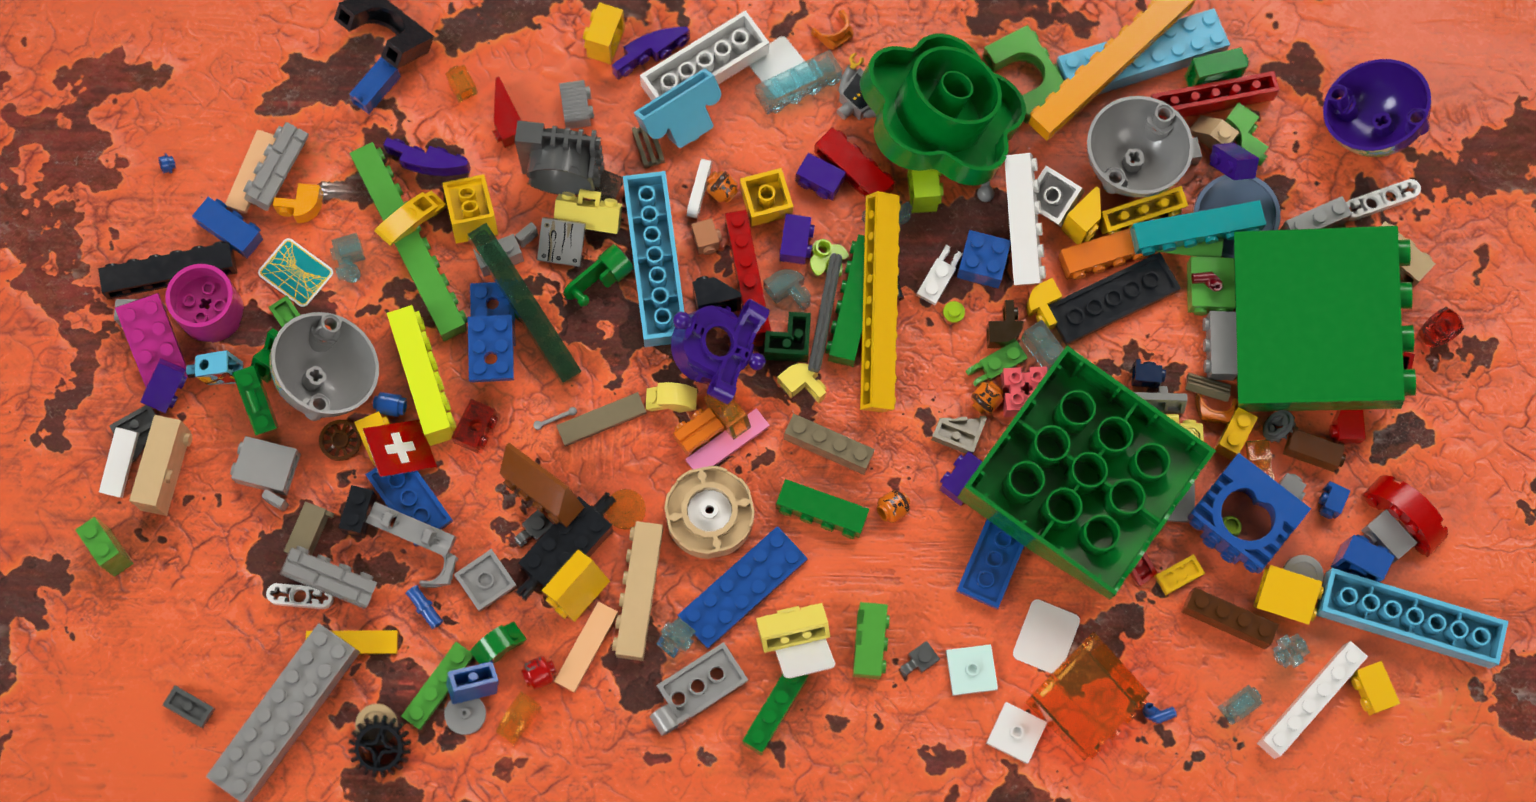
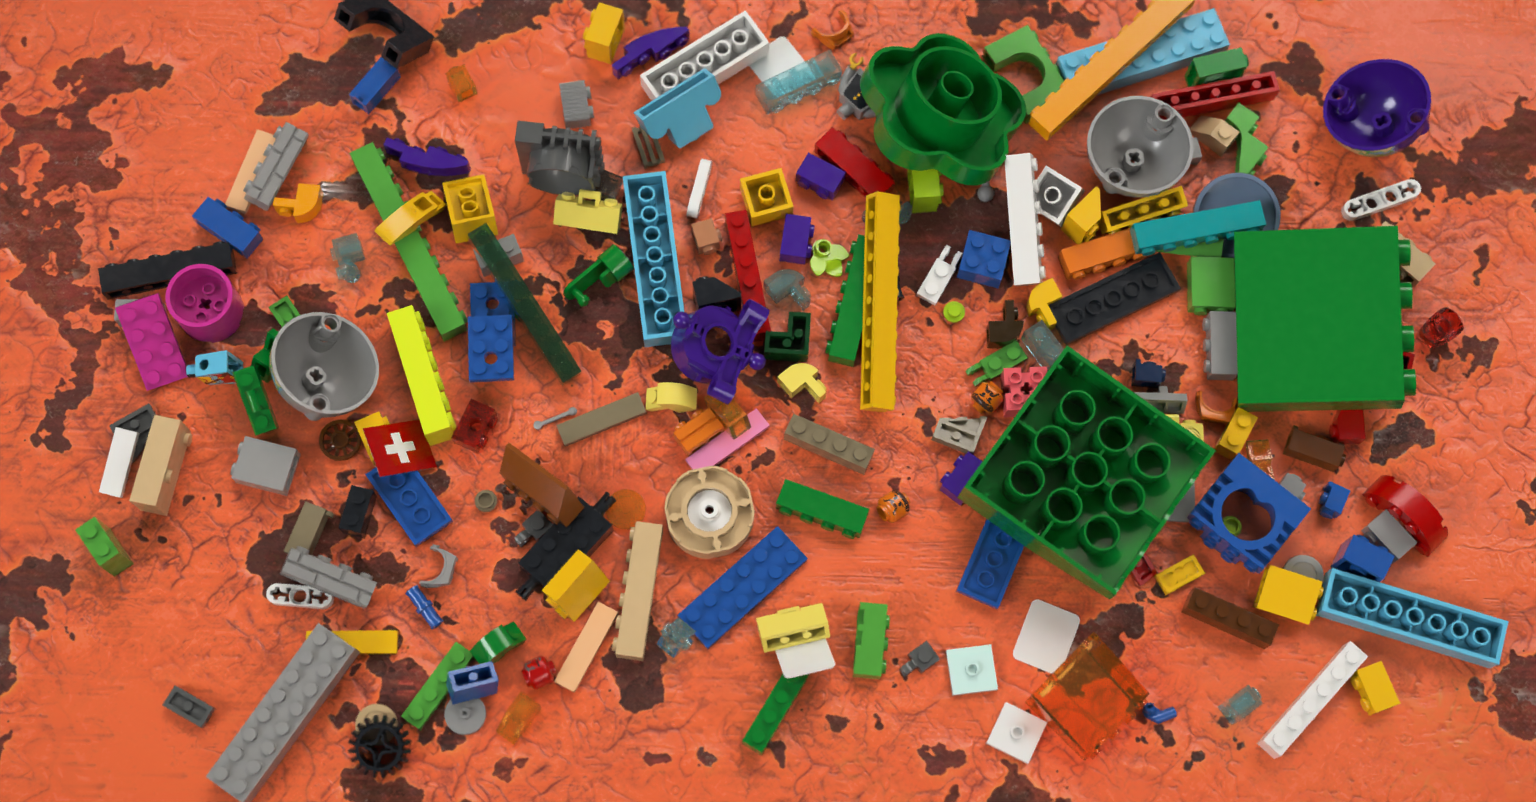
dark purple brick [140,358,187,413] -> none
blue plate [158,153,176,174] -> none
teal sticker [258,238,333,307] -> none
light grey tile [262,489,289,511] -> none
light grey hinge [366,502,457,558] -> none
blue brick [373,392,407,417] -> none
light grey plate [454,549,517,612] -> none
red slope [493,77,521,148] -> none
light grey tile [515,222,538,248] -> none
light grey tile [537,217,586,267] -> none
light grey hinge [649,642,748,736] -> none
orange head [706,171,738,203] -> none
dark grey axle [808,253,842,373] -> none
dark tan tile [1185,372,1231,402] -> none
dark red arm [1191,272,1223,292] -> none
dark purple brick [1209,143,1259,180] -> none
dark grey gear [1263,410,1296,443] -> none
clear light blue brick [1273,633,1311,668] -> none
light grey brick [1280,196,1352,230] -> none
none -> dark tan plate [475,490,497,512]

